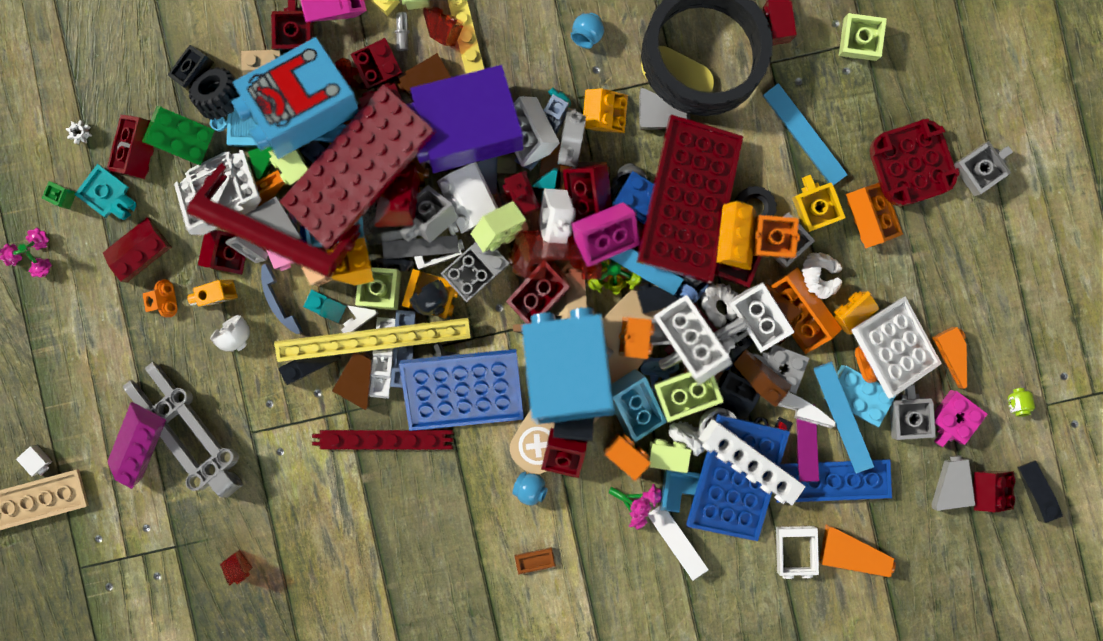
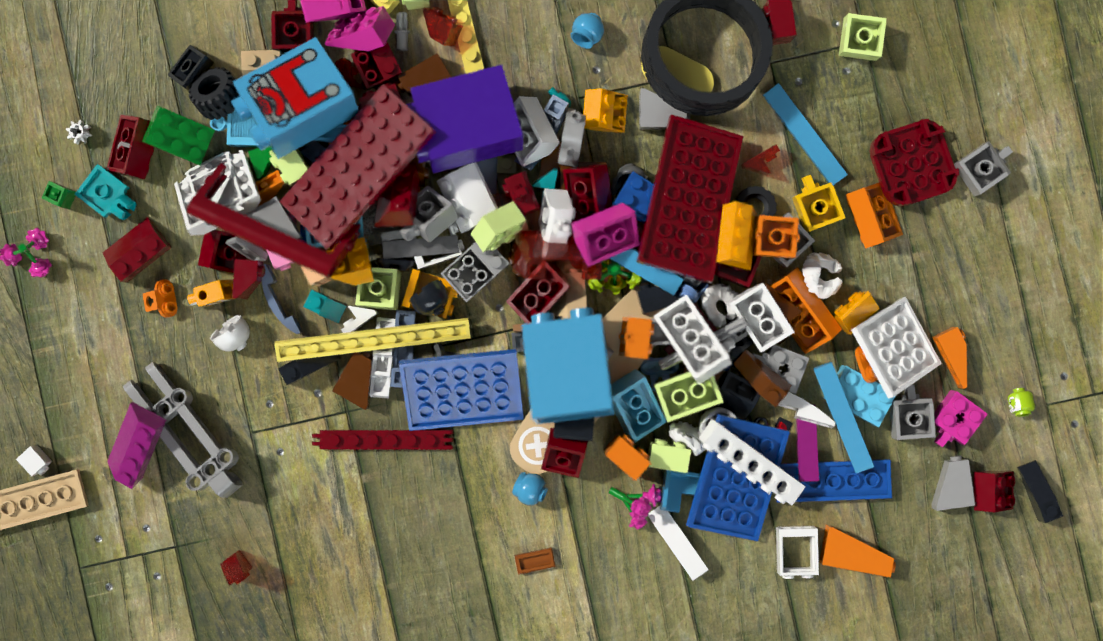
none -> dark red slope [232,259,265,299]
none -> dark pink slope [325,6,395,51]
none -> flat silver plate [511,332,524,352]
none -> clear red slope [741,144,780,176]

